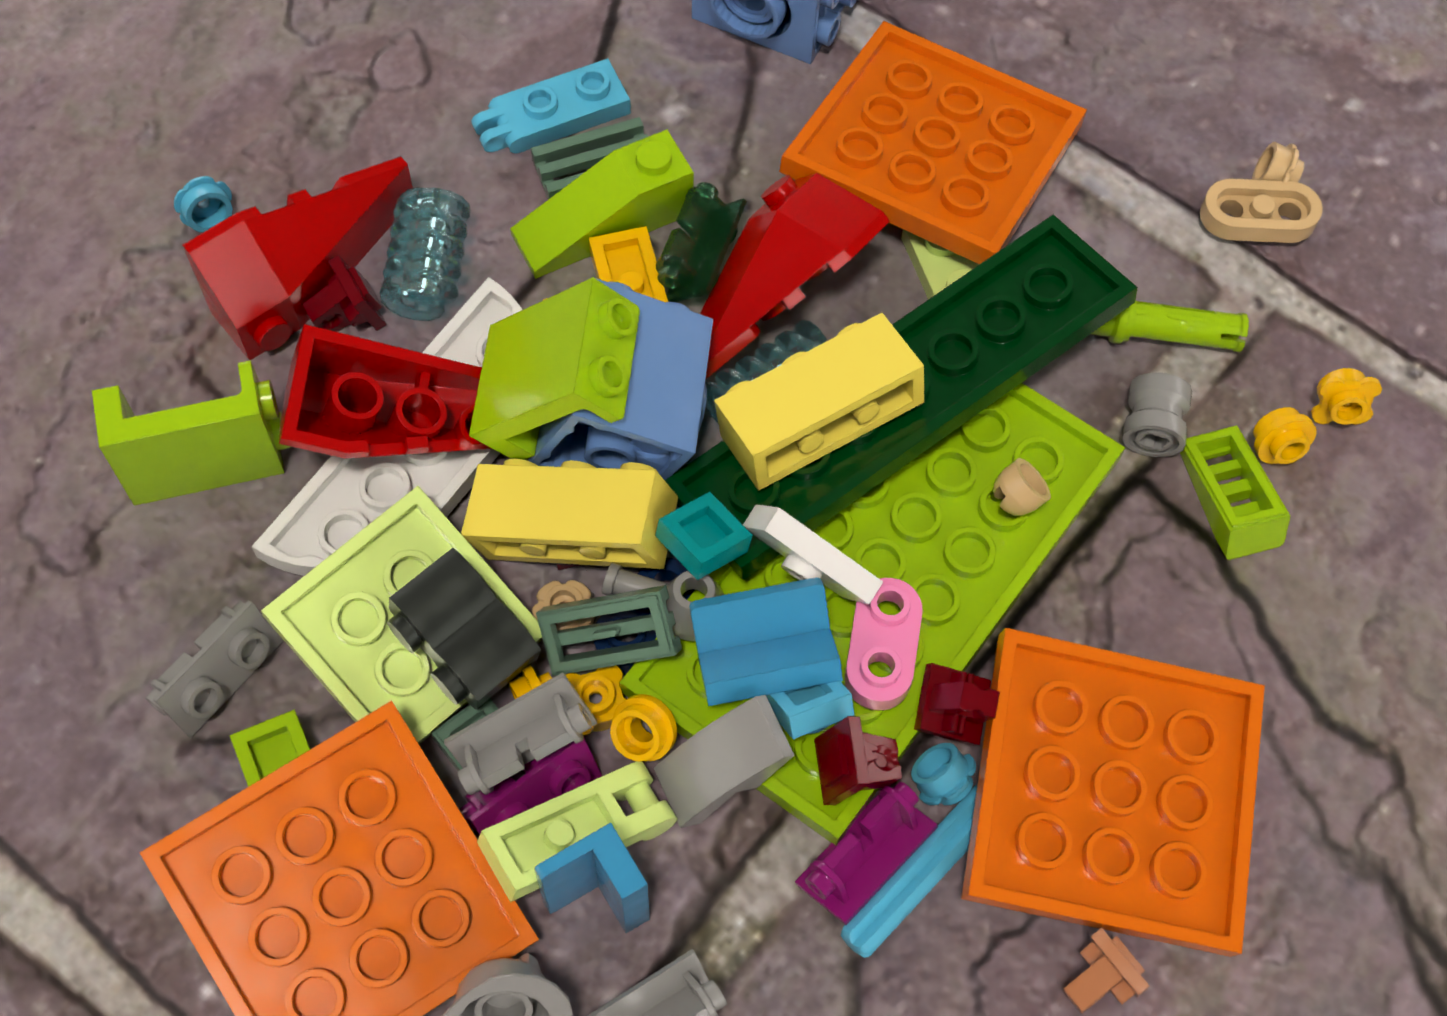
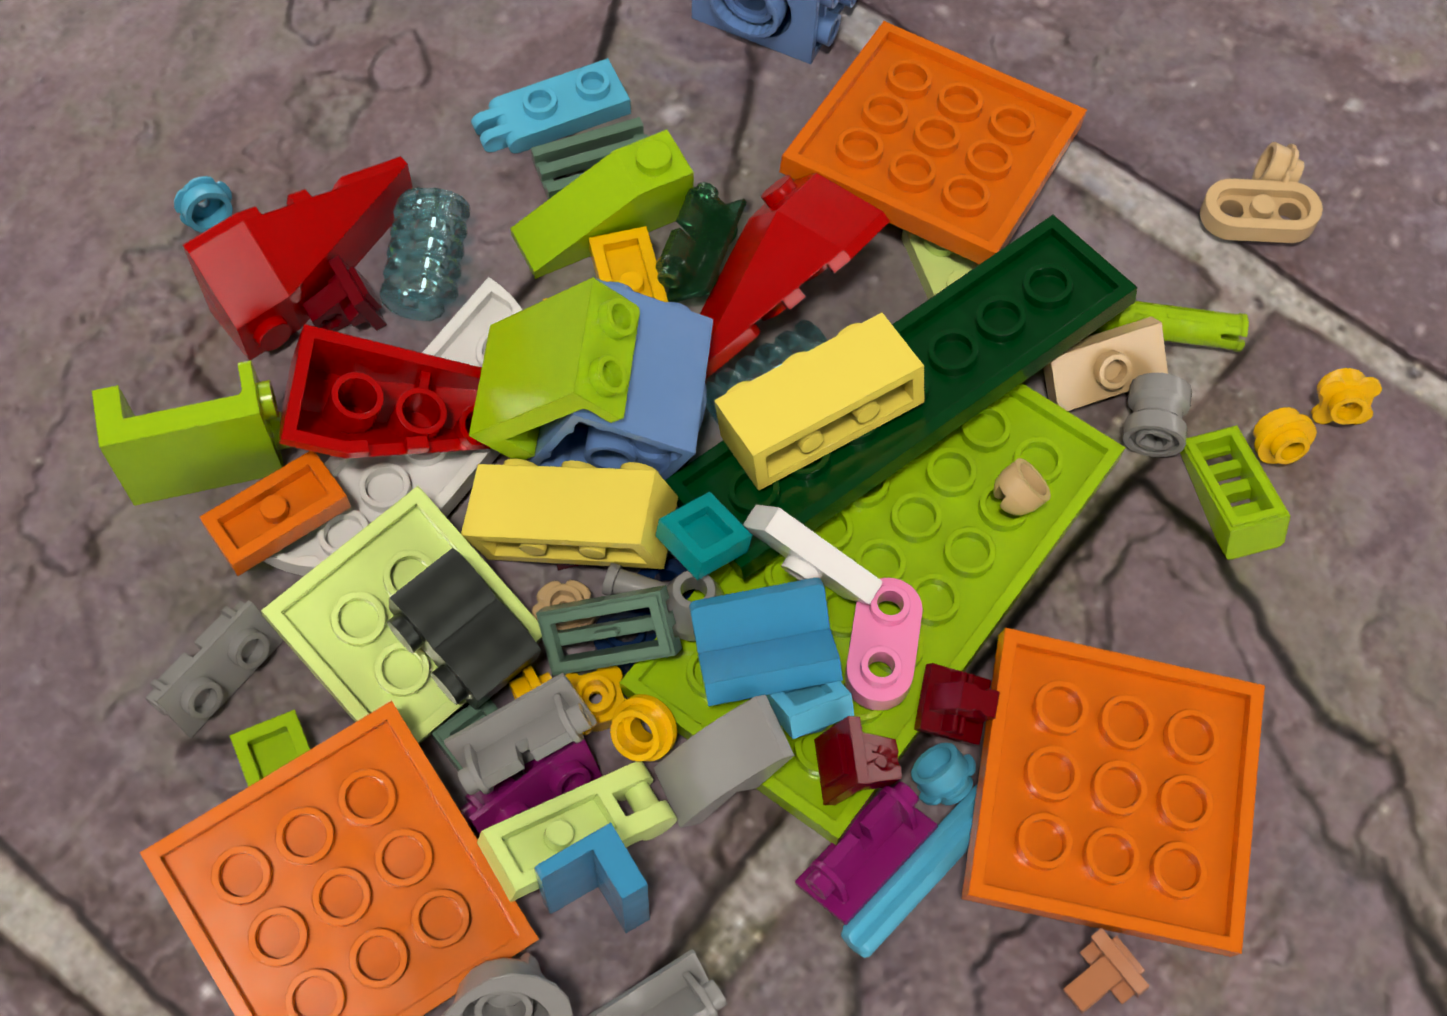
none -> orange plate [199,451,351,576]
none -> tan plate [1043,317,1168,411]

